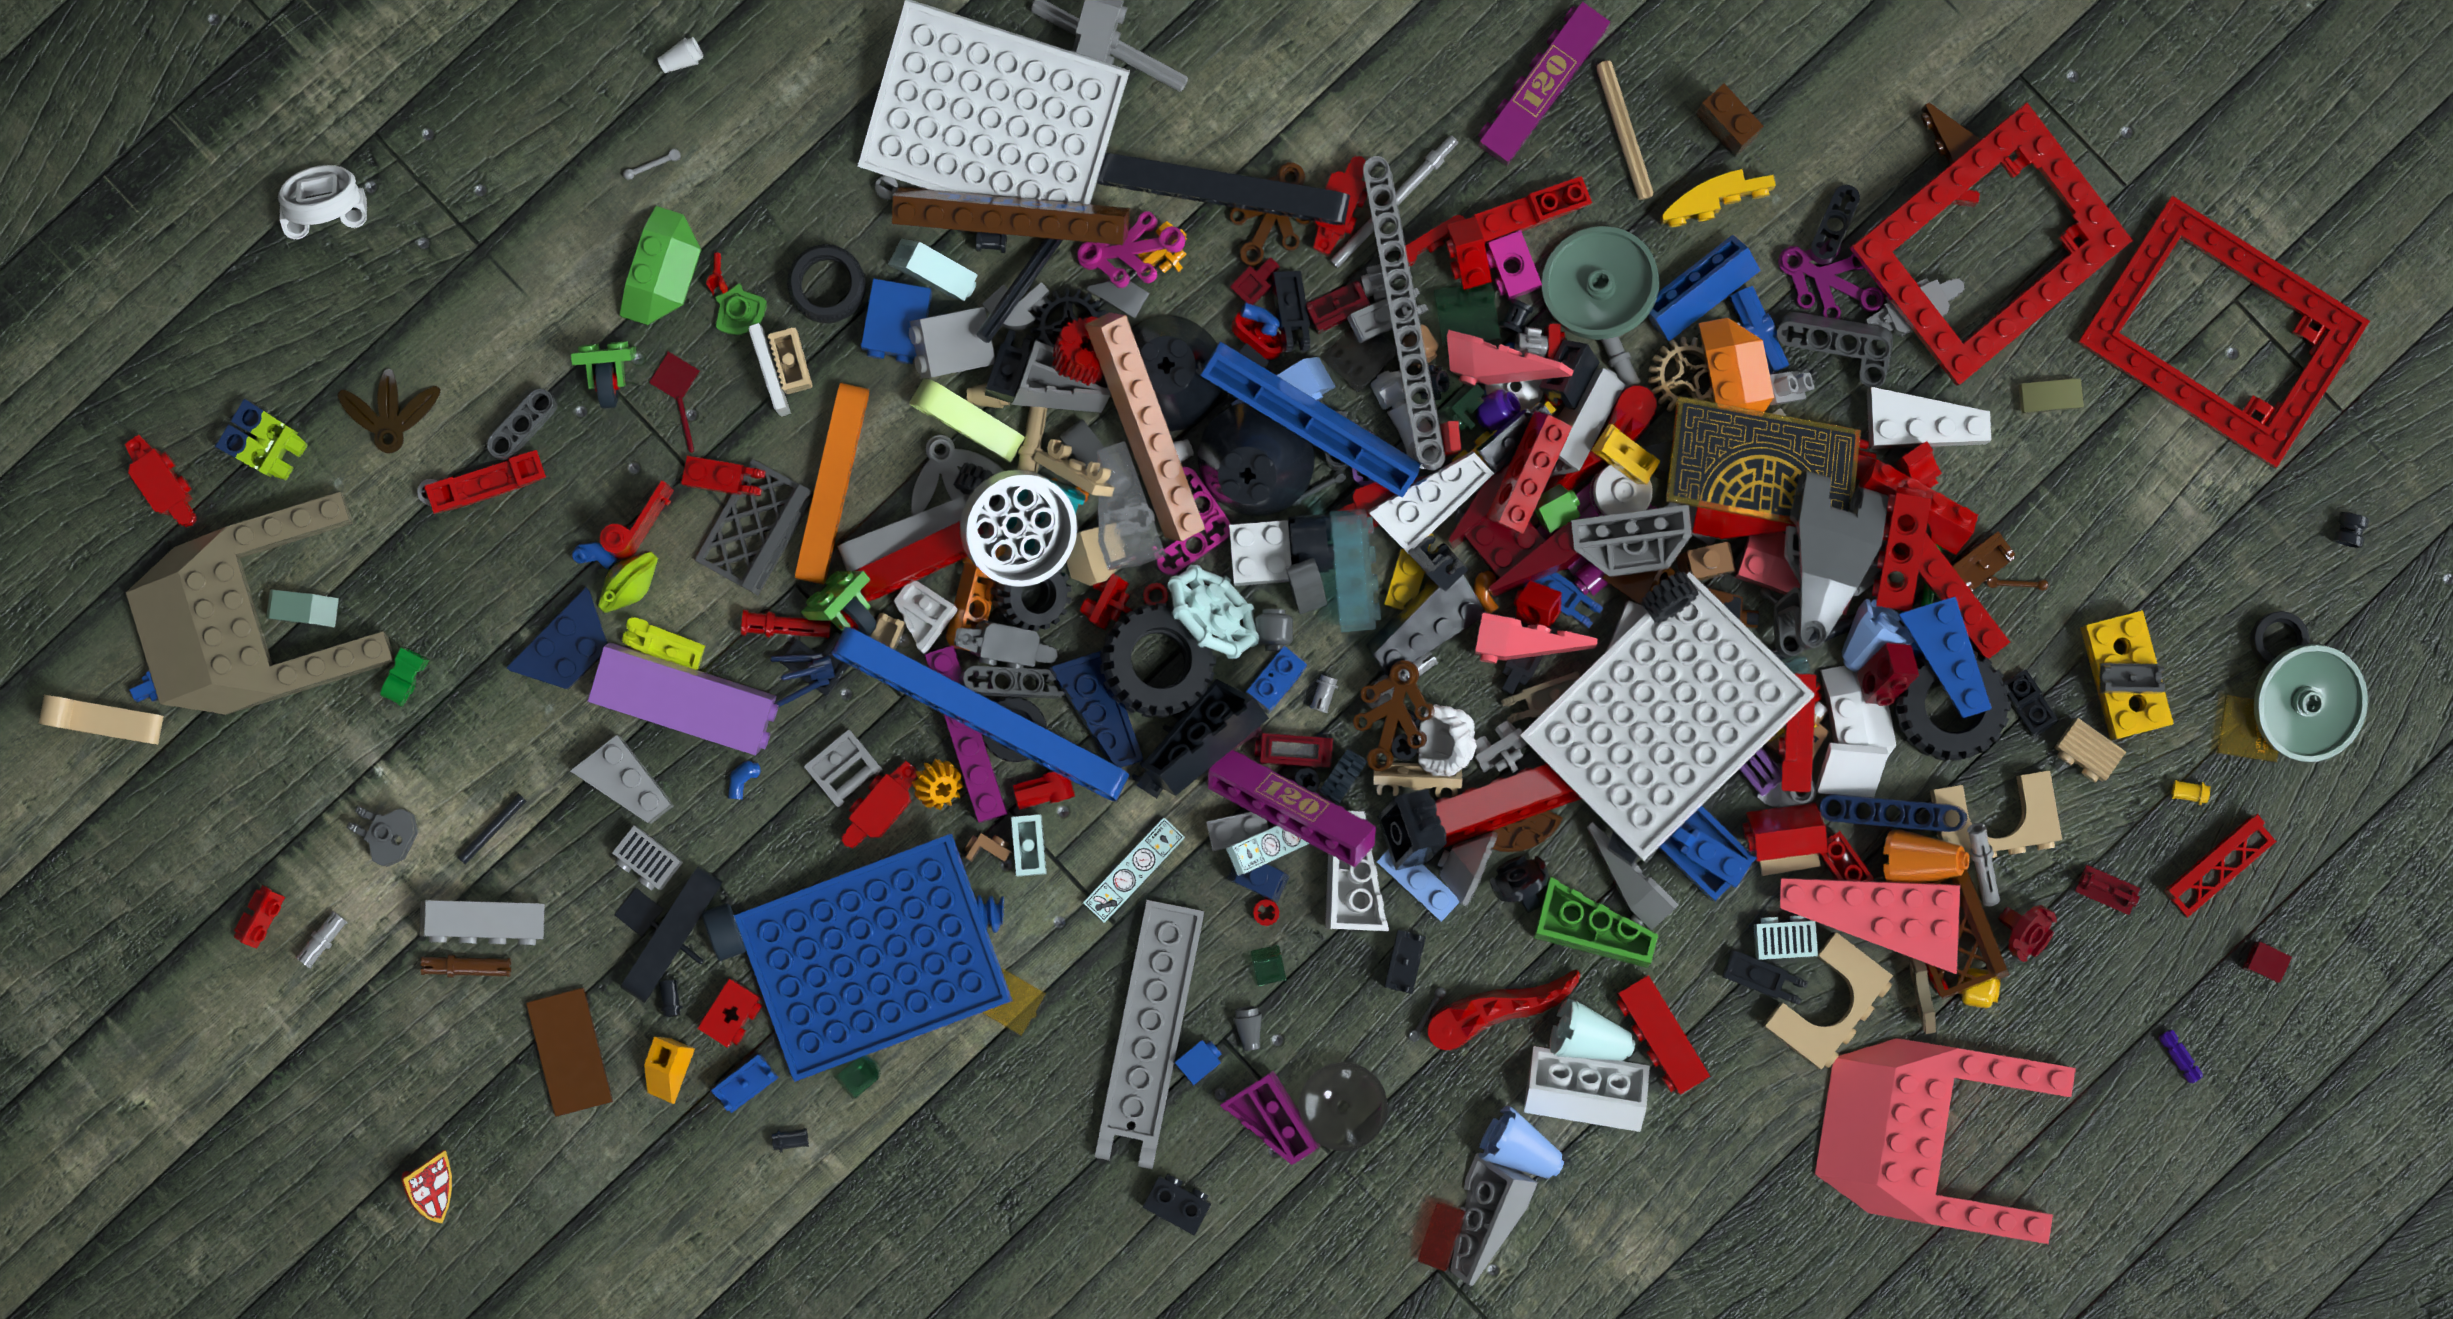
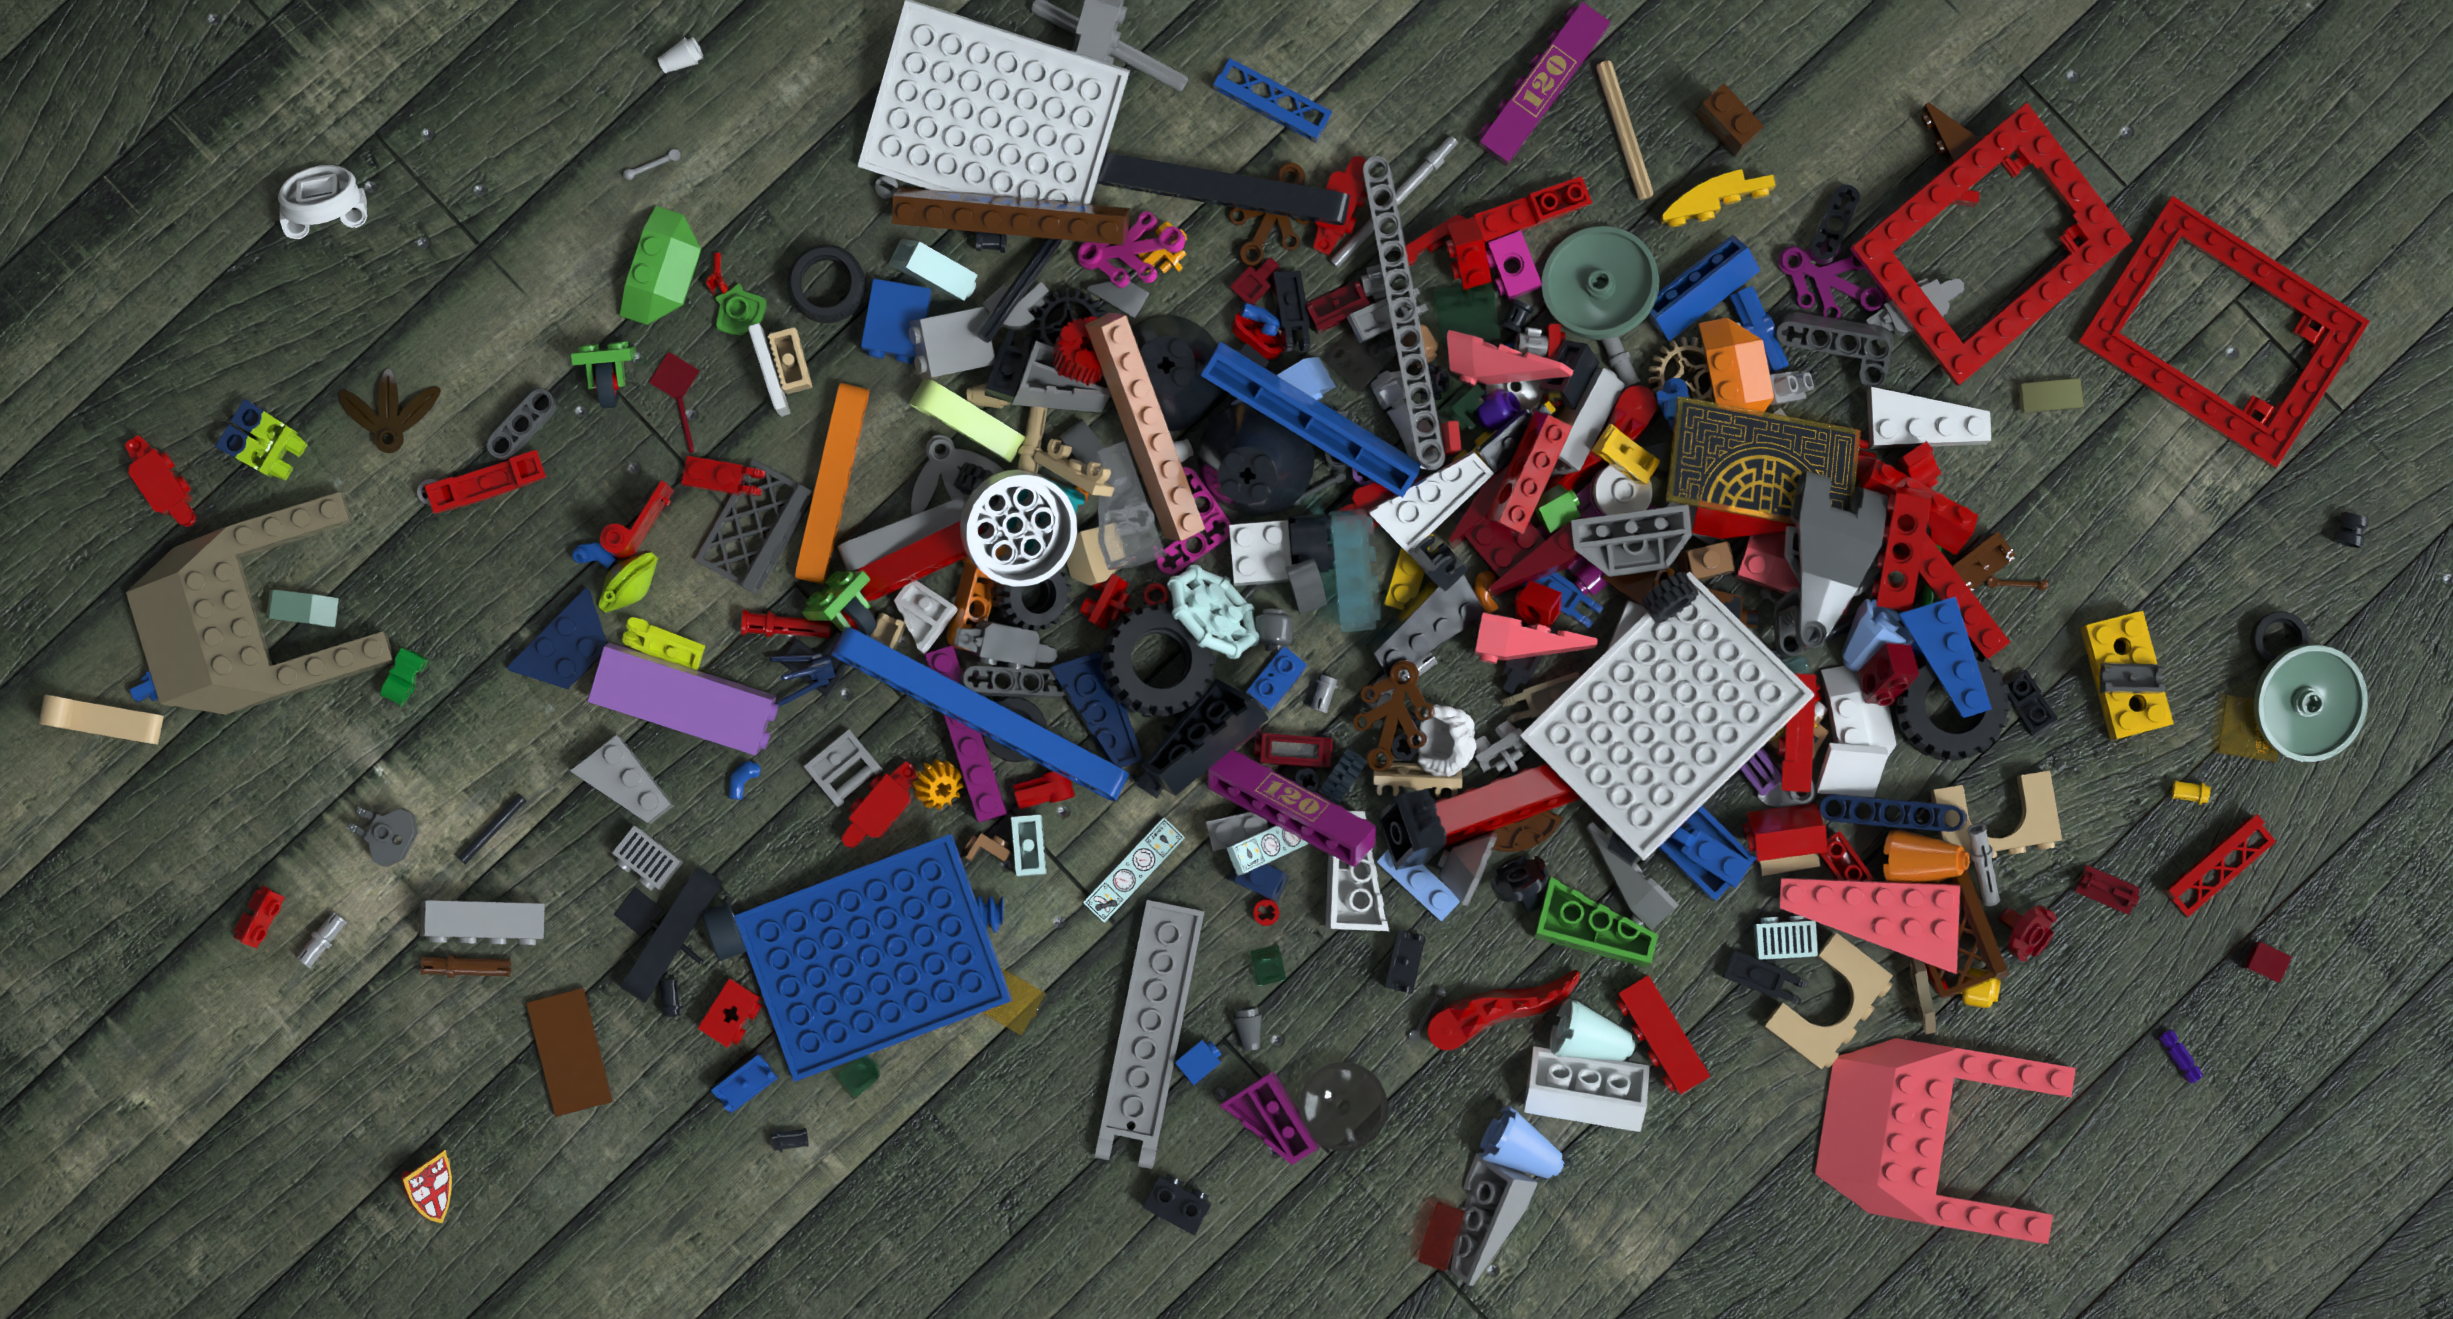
light orange slope [644,1037,695,1104] -> none
tan brick [2054,718,2126,783] -> none
none -> blue fence [1213,58,1333,143]
none -> blue hips [1657,378,1692,430]

